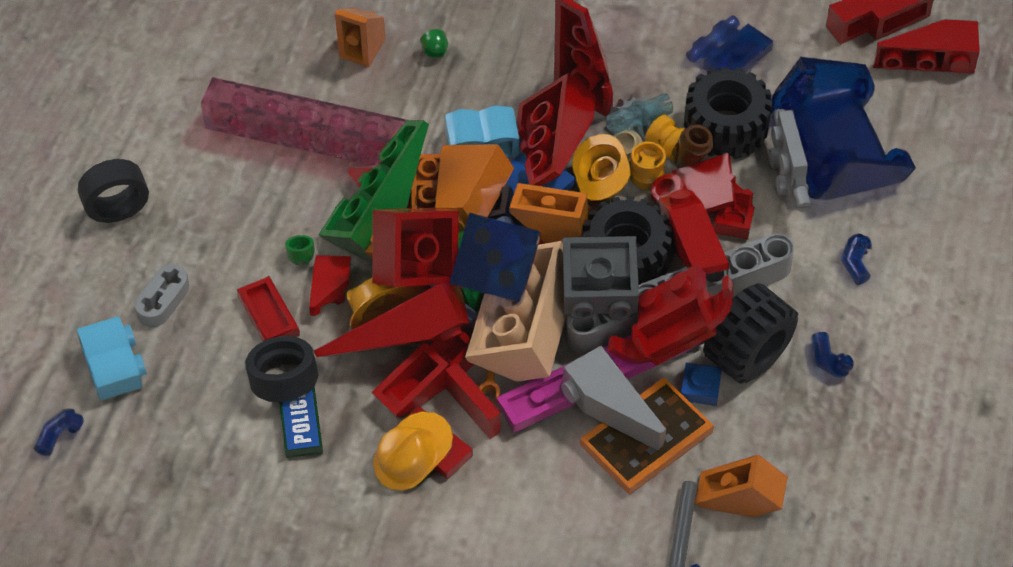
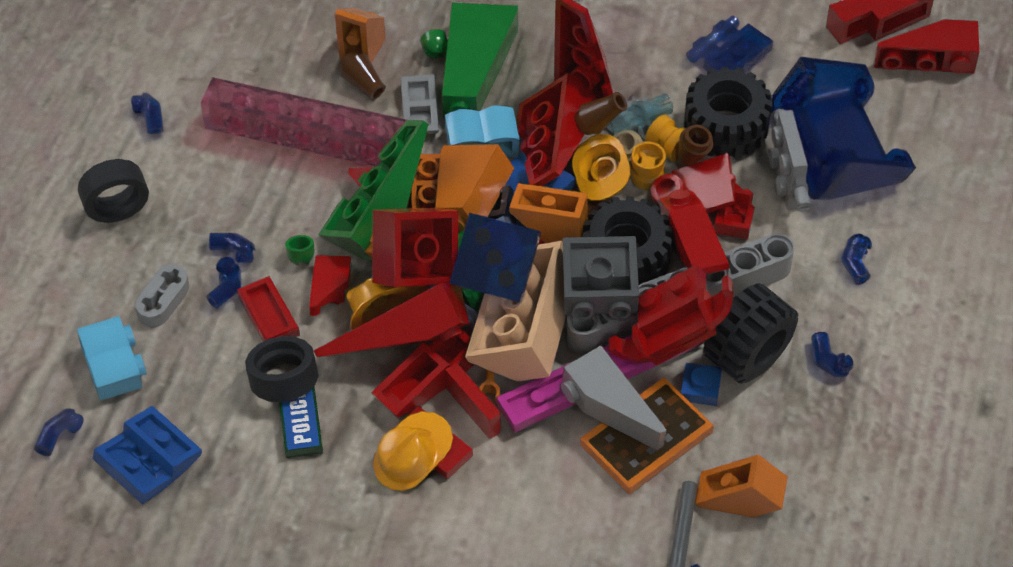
none -> blue slope [93,406,202,504]
none -> clear blue arm [131,92,164,134]
none -> clear blue arm [206,257,242,309]
none -> clear blue arm [209,233,256,263]
none -> reddish brown cone [338,50,386,100]
none -> light grey slope [401,74,439,134]
none -> green slope [442,2,518,117]
none -> reddish brown cone [575,92,627,135]

